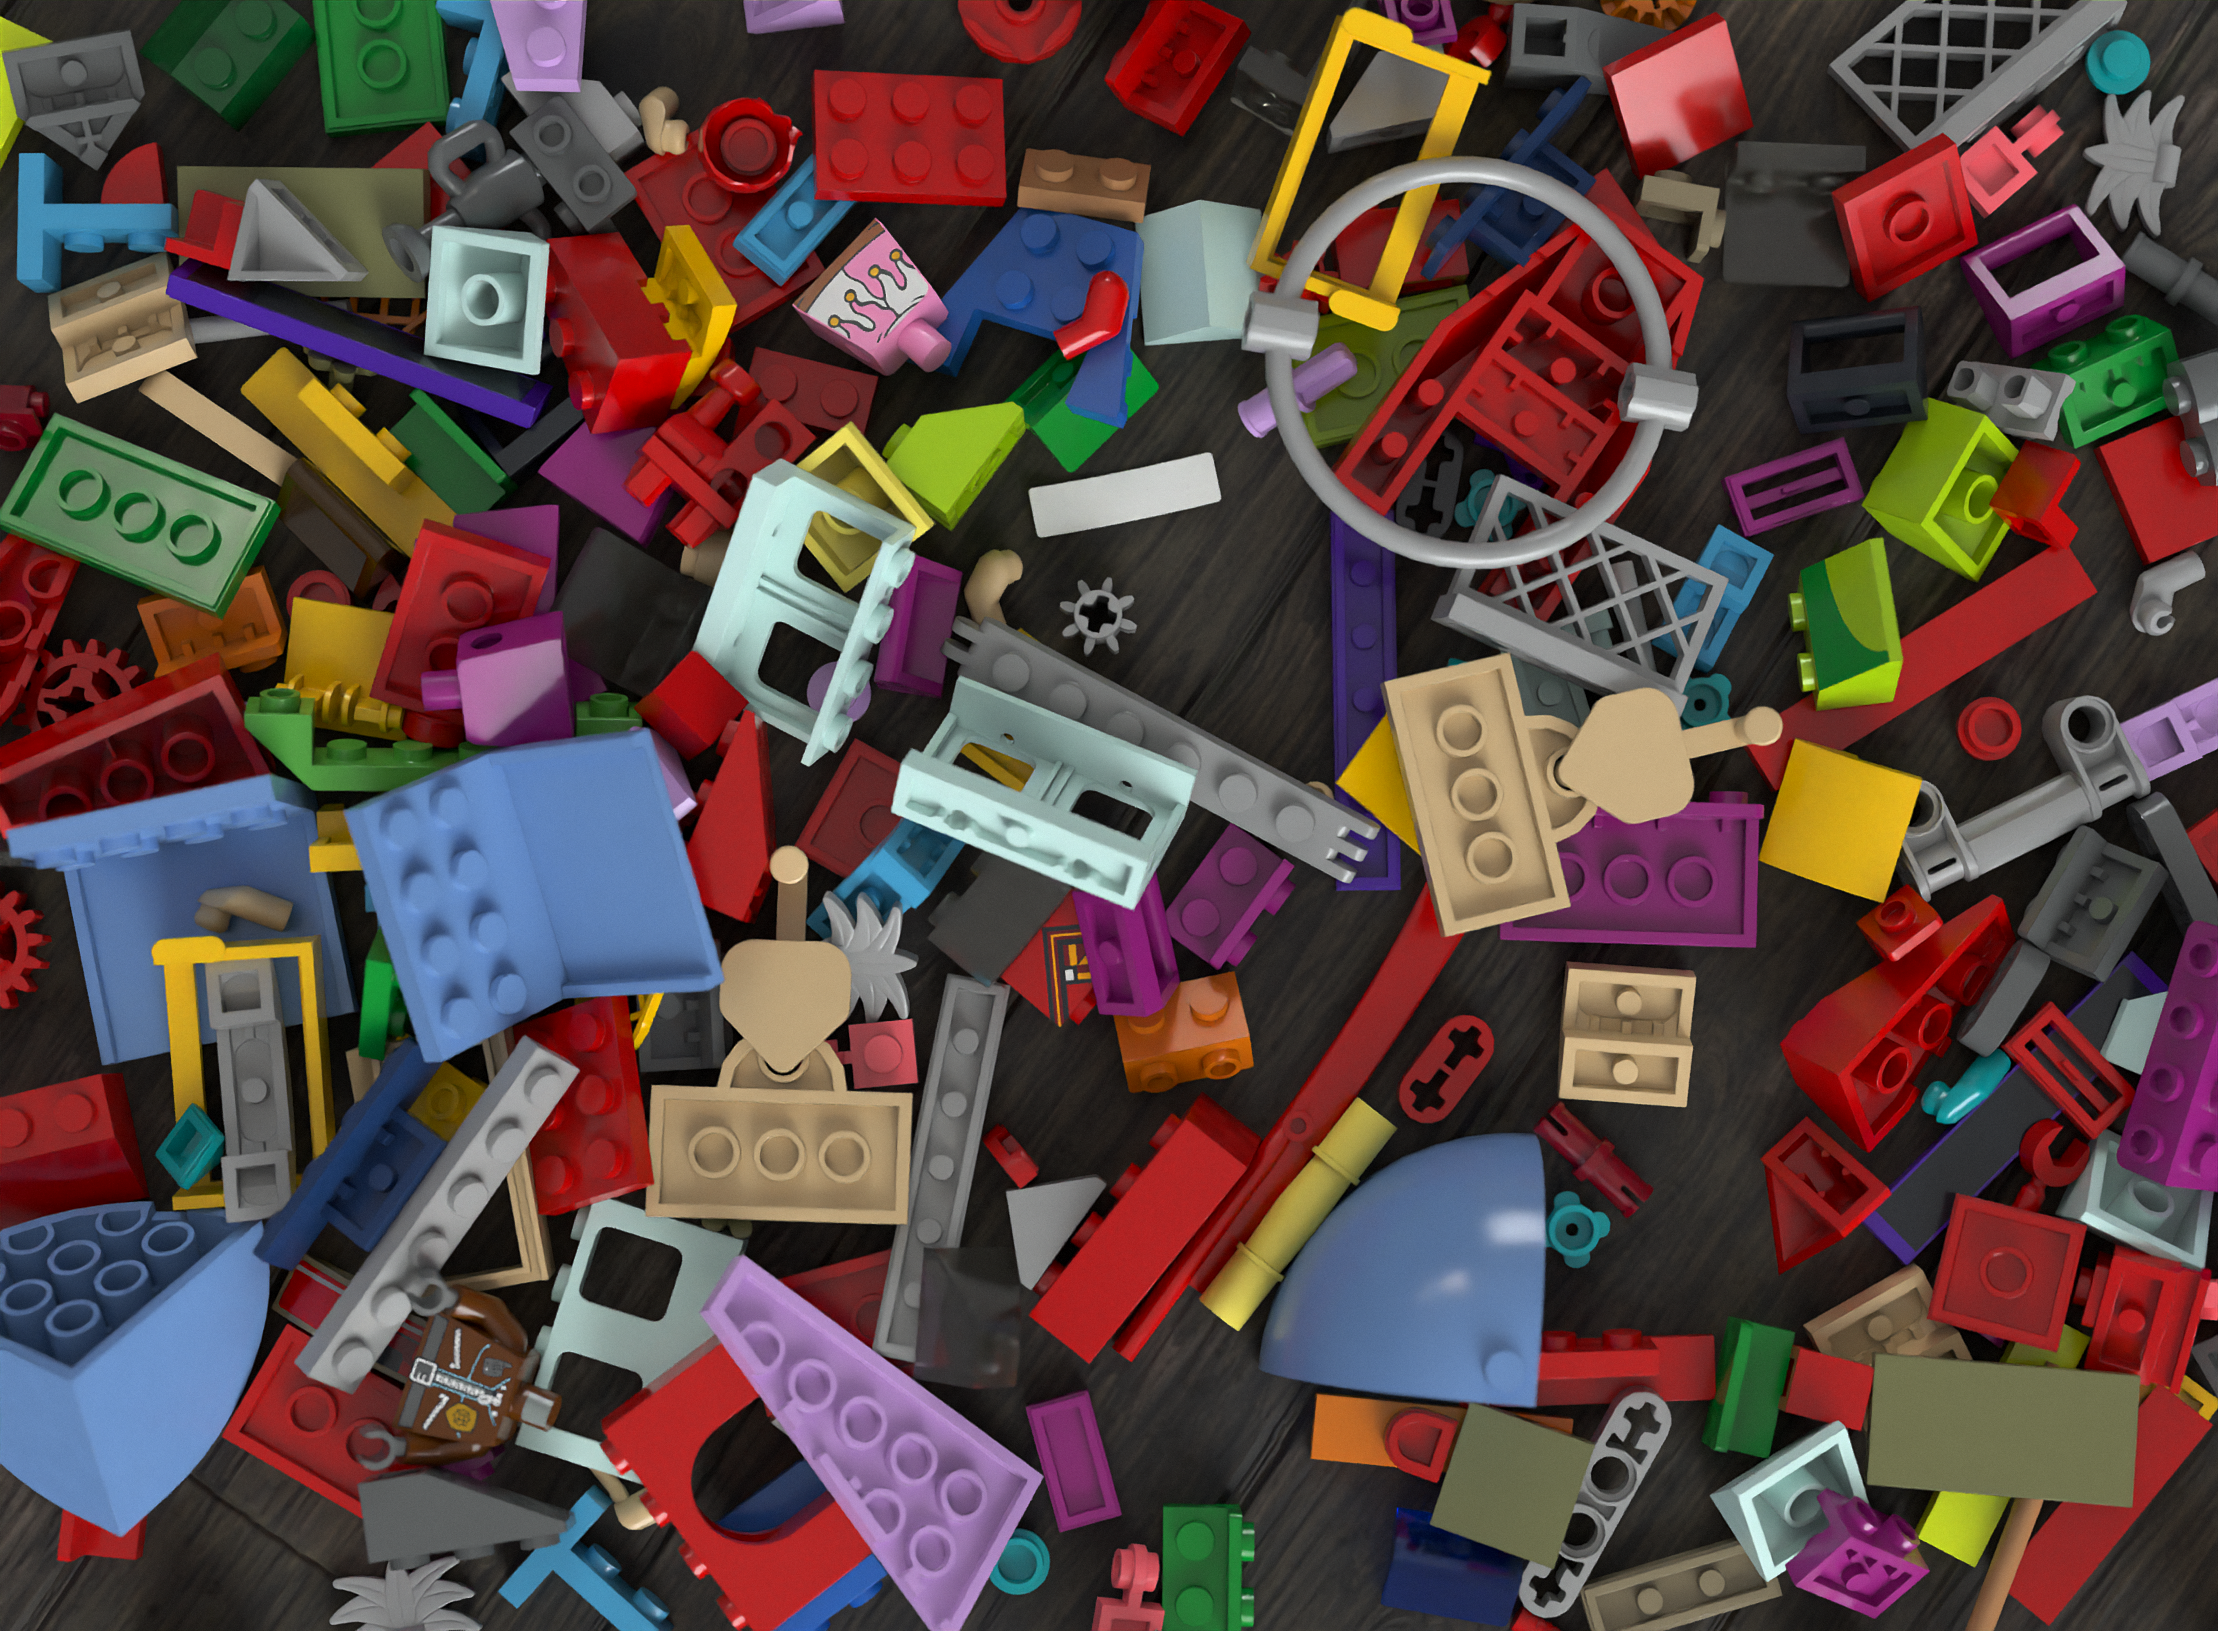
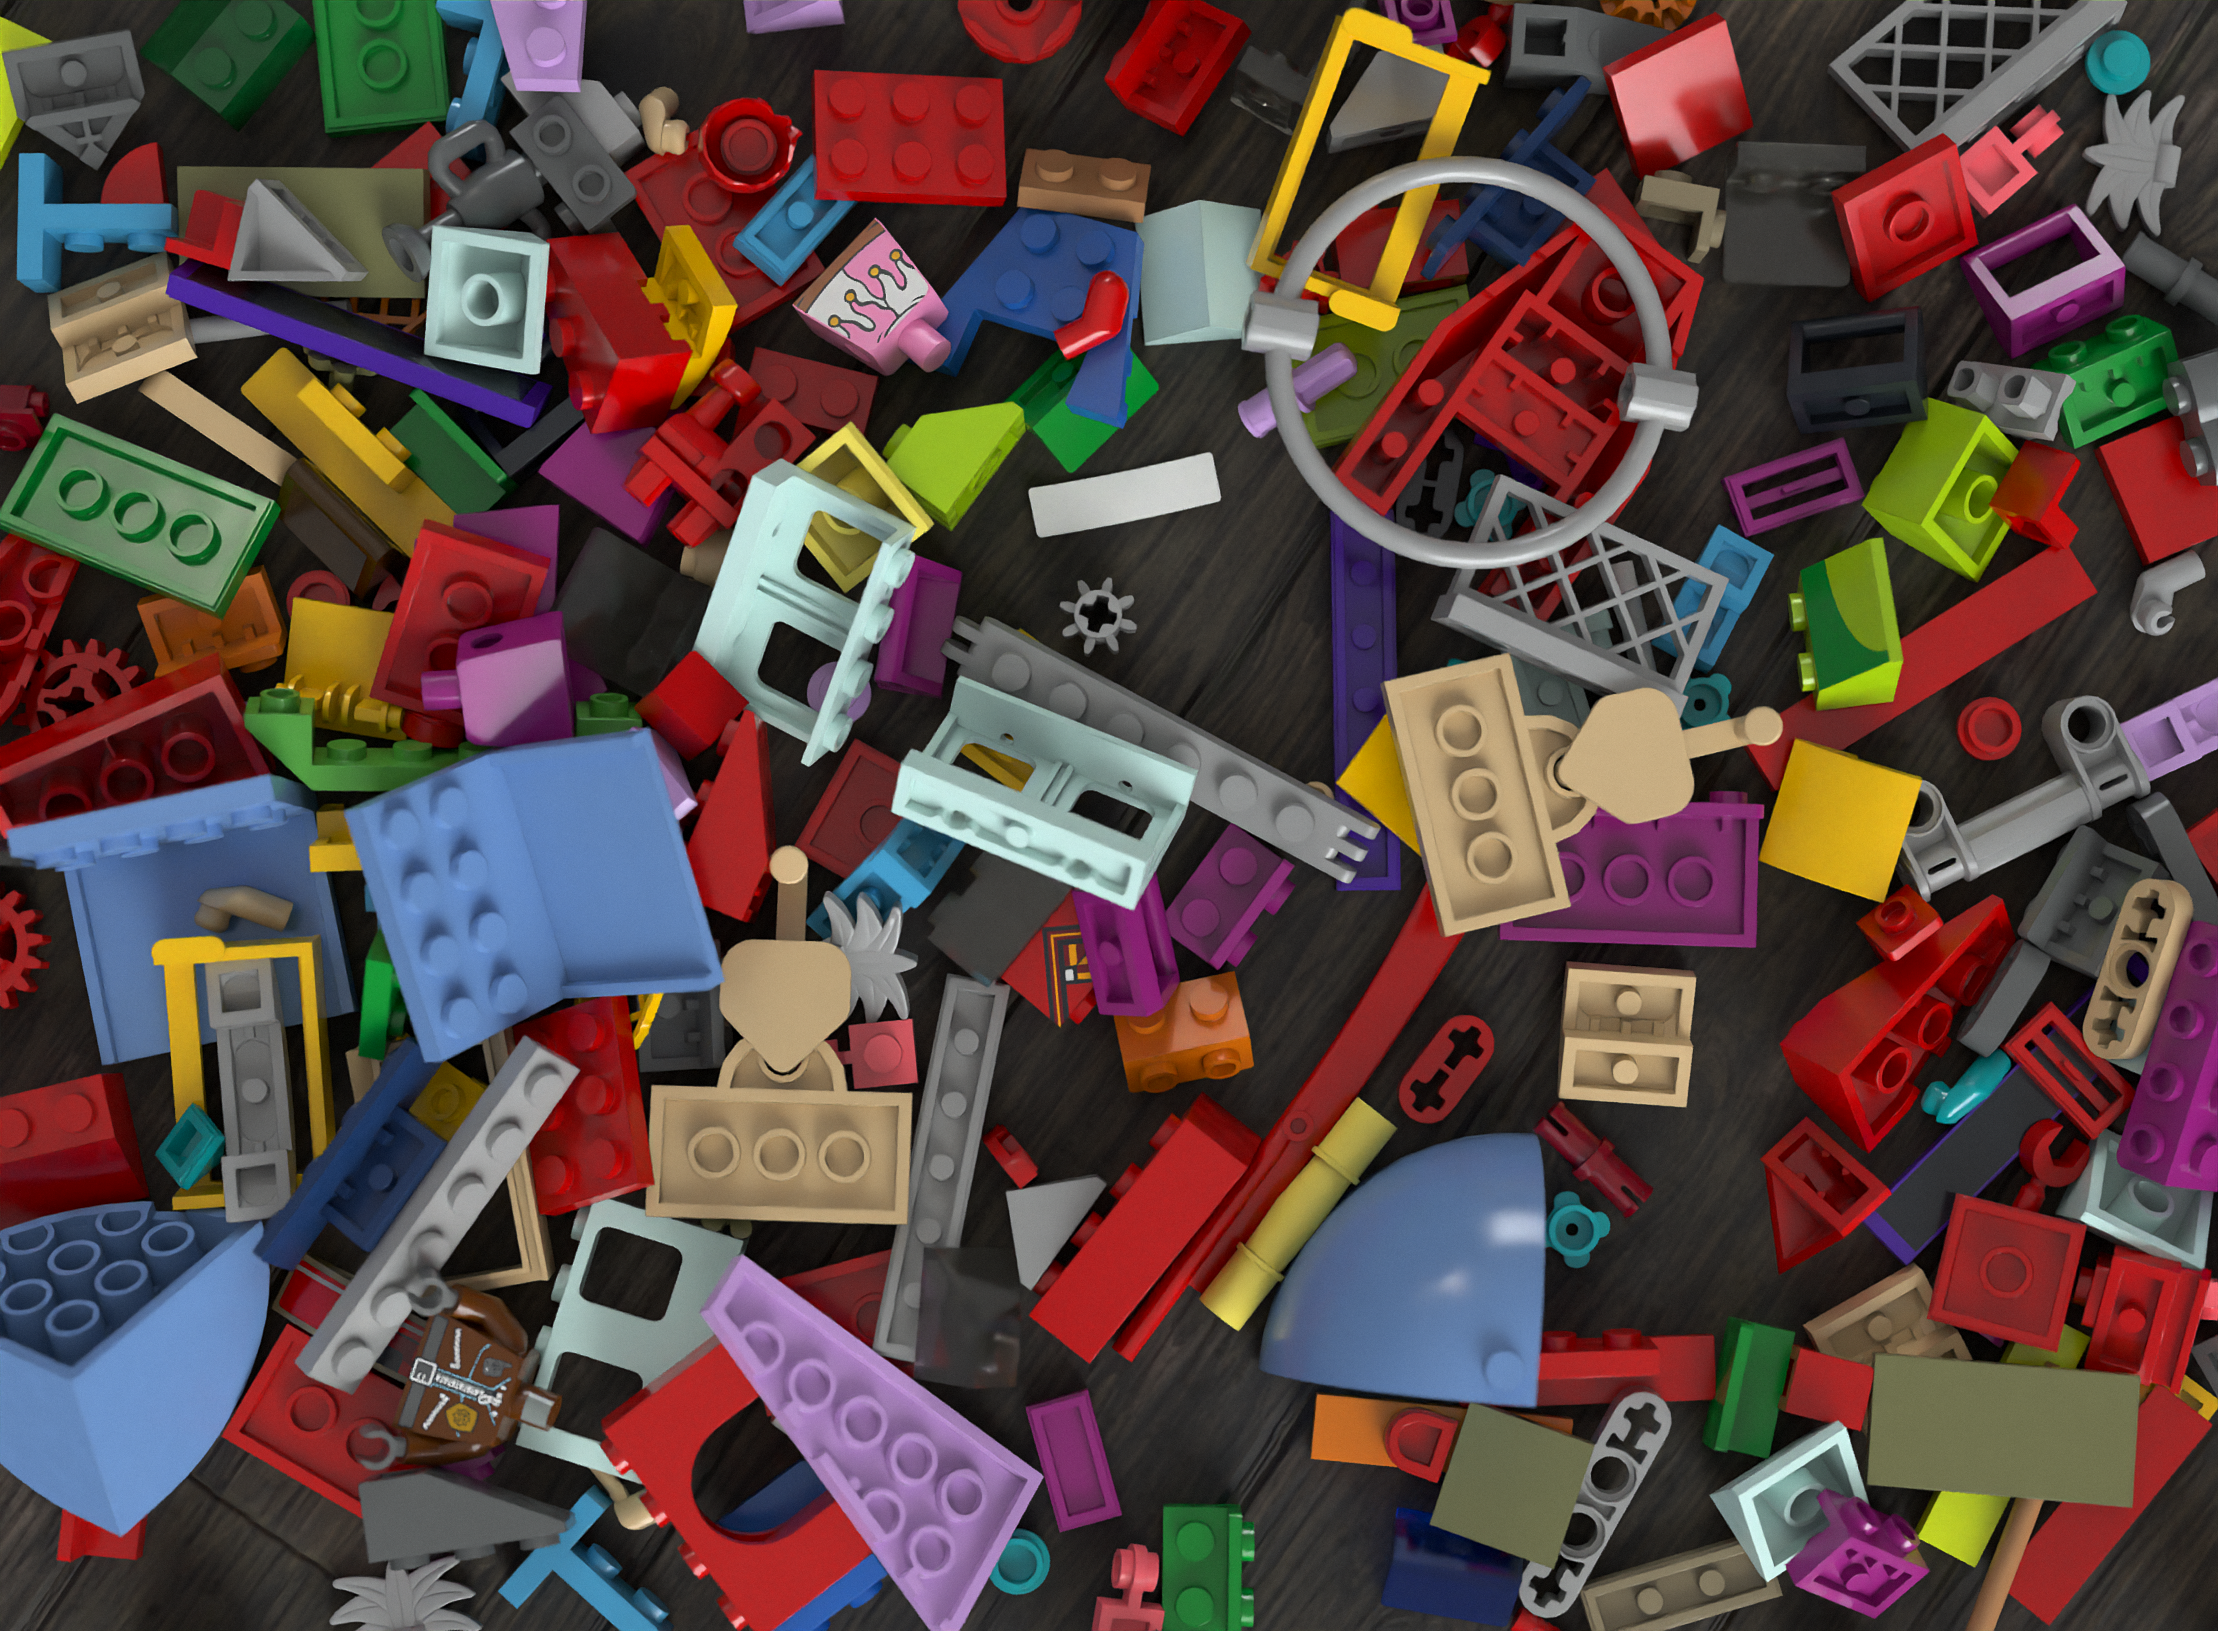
tan arm [964,549,1023,625] -> none
none -> tan beam [2083,879,2193,1059]

